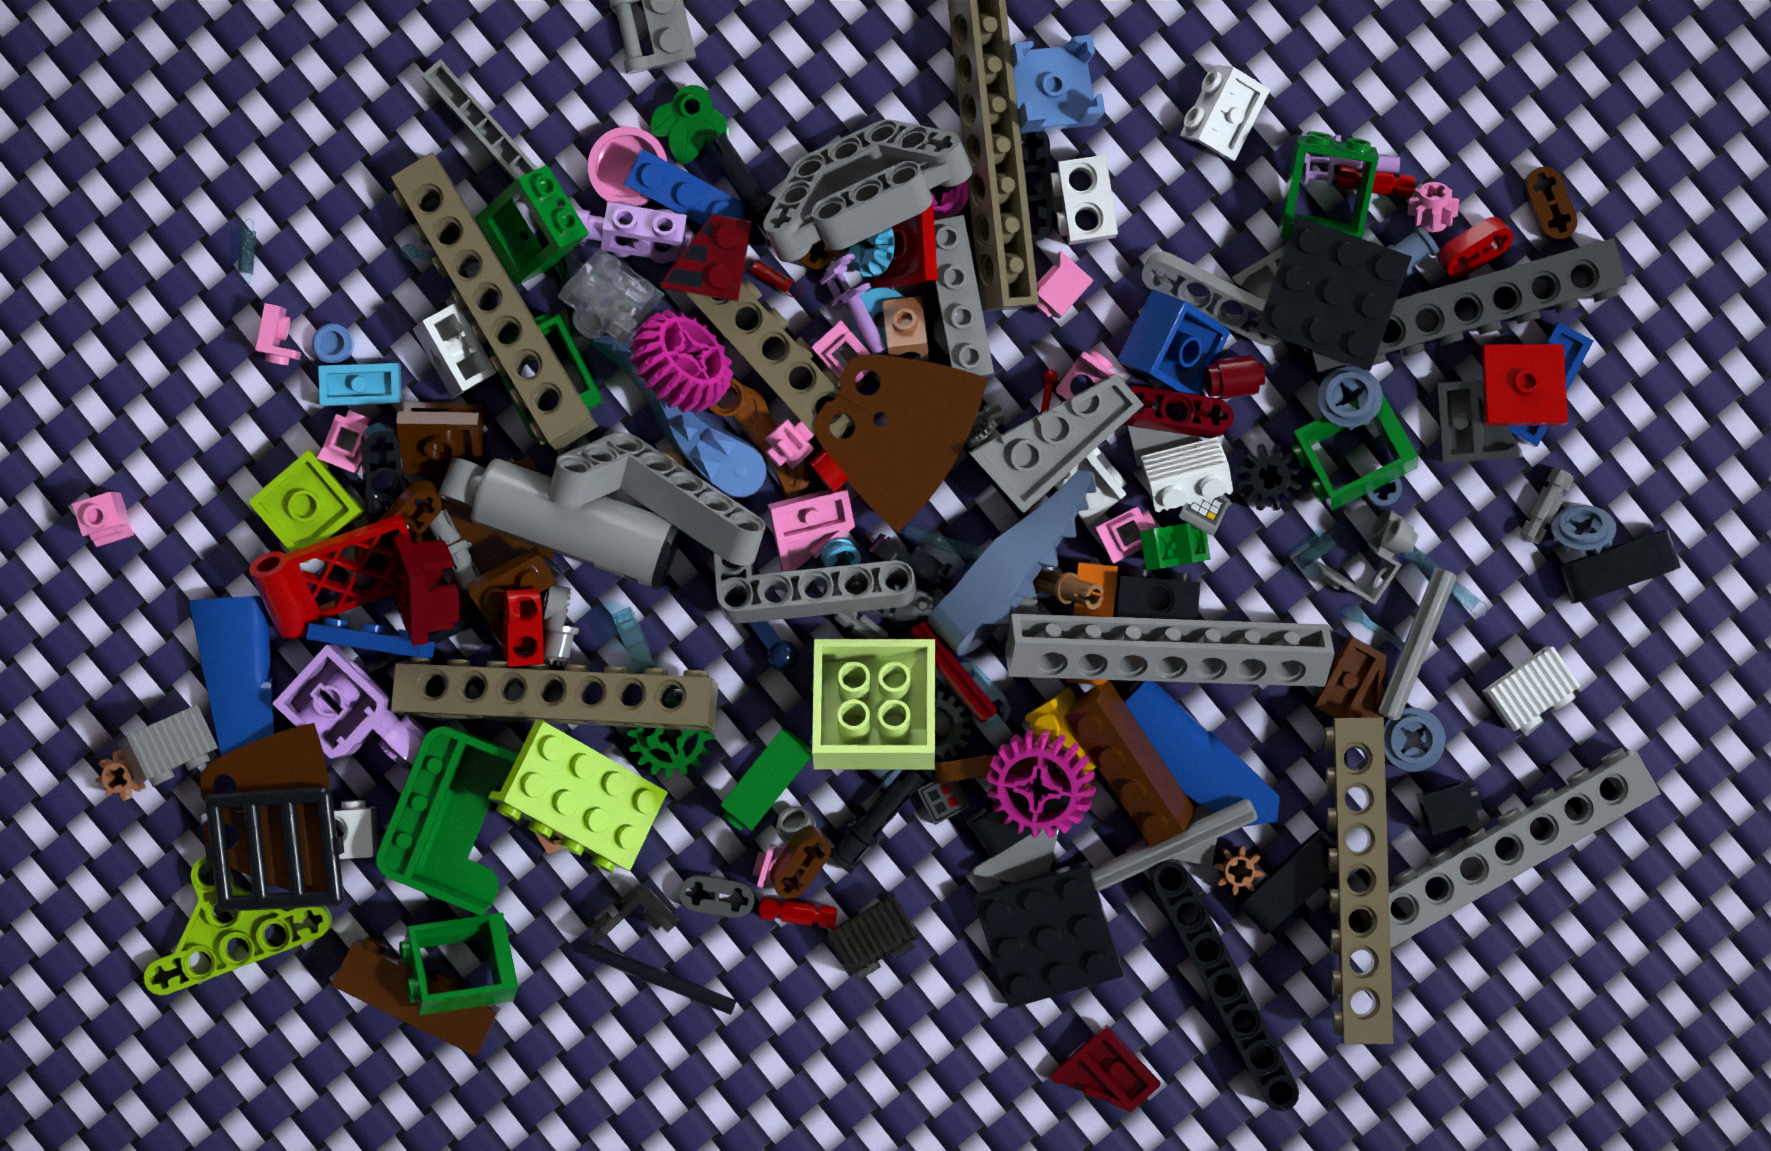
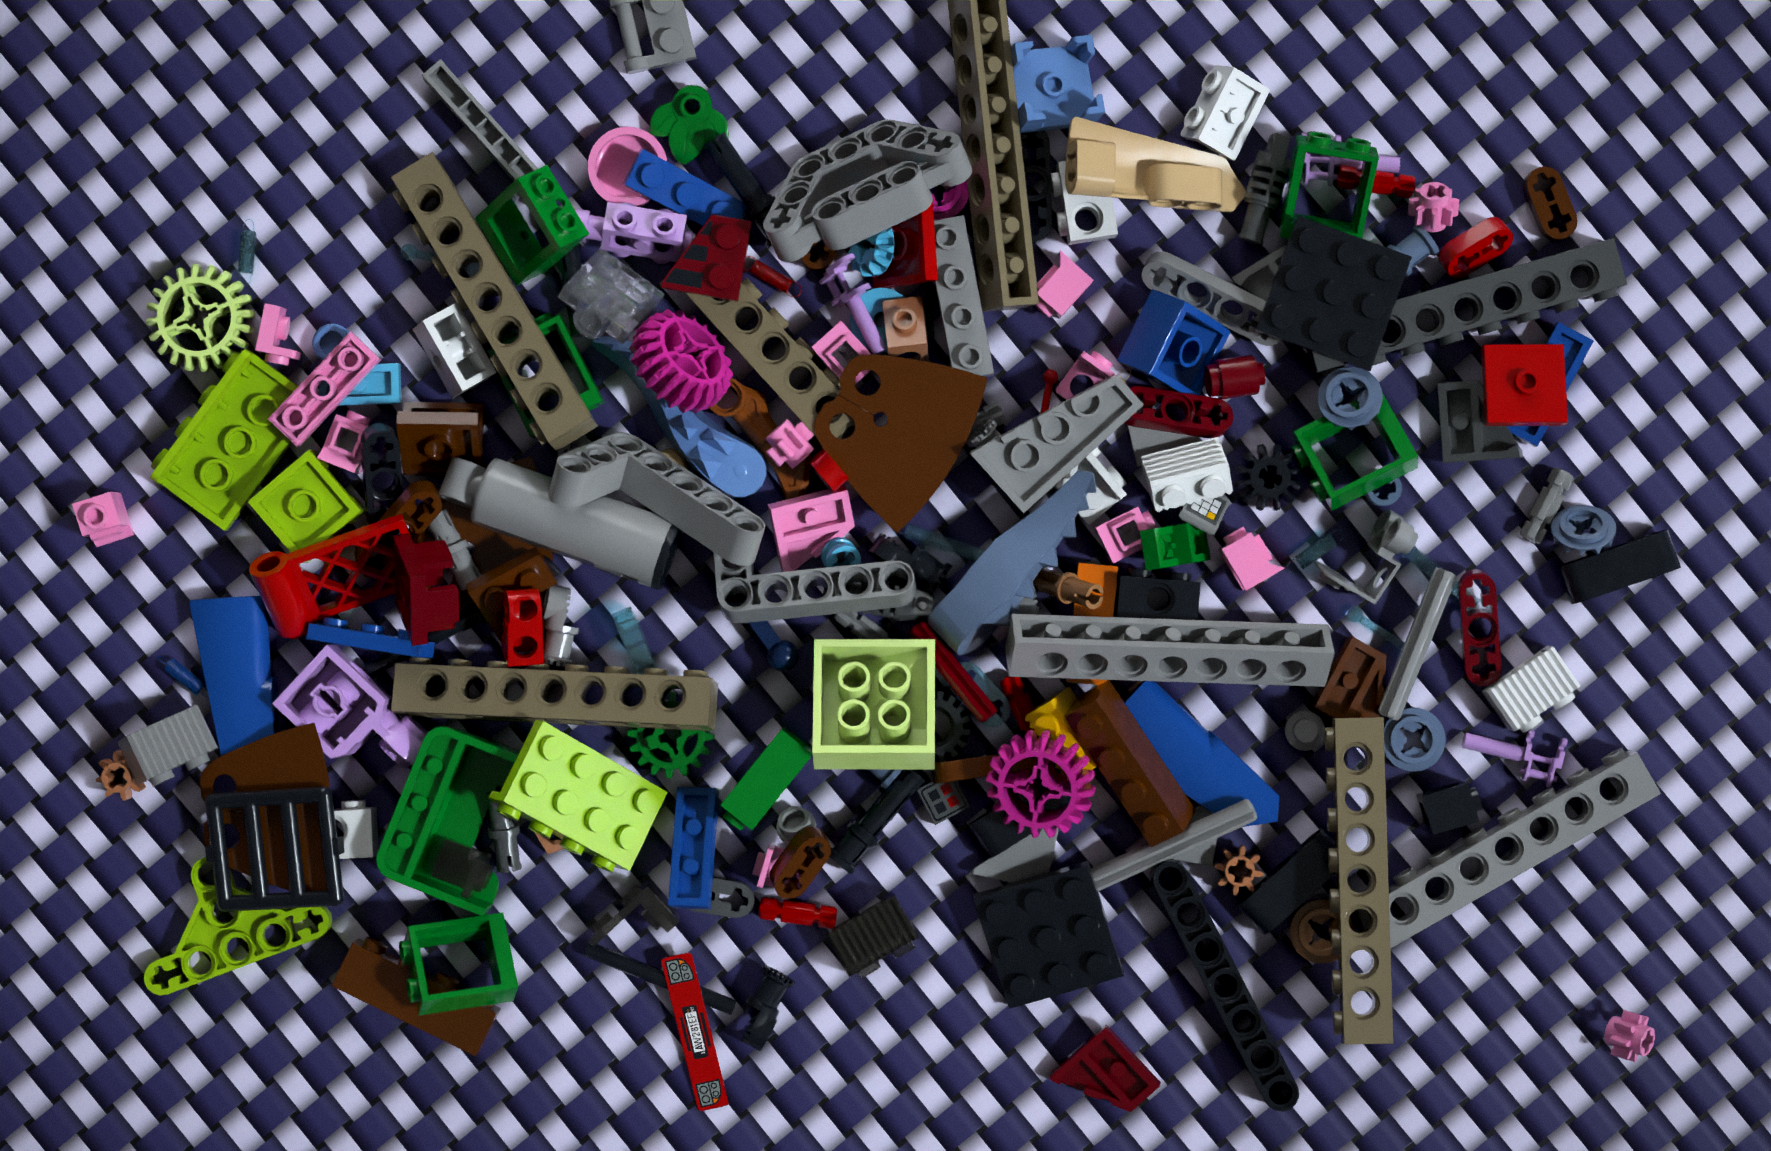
none -> yellowish green gear [146,264,256,372]
none -> lime bracket [150,349,298,531]
none -> blue piece [158,656,209,698]
none -> bright pink tile [268,331,381,447]
none -> clear smoke bracket [431,838,494,899]
none -> dark grey pin [486,789,522,873]
none -> sticker [661,952,728,1111]
none -> blue plate [668,787,719,909]
none -> black connector [741,965,796,1051]
none -> red axle [1000,676,1039,738]
none -> tan panel [1065,117,1246,213]
none -> bright pink window [1218,526,1284,591]
none -> dark grey hinge [1238,133,1292,245]
none -> light grey plate [1284,710,1325,751]
none -> medium nougat gear [1289,899,1354,963]
none -> dark red beam [1457,569,1502,686]
none -> lavender piece [1462,730,1568,788]
none -> bright pink gear [1604,1010,1655,1062]

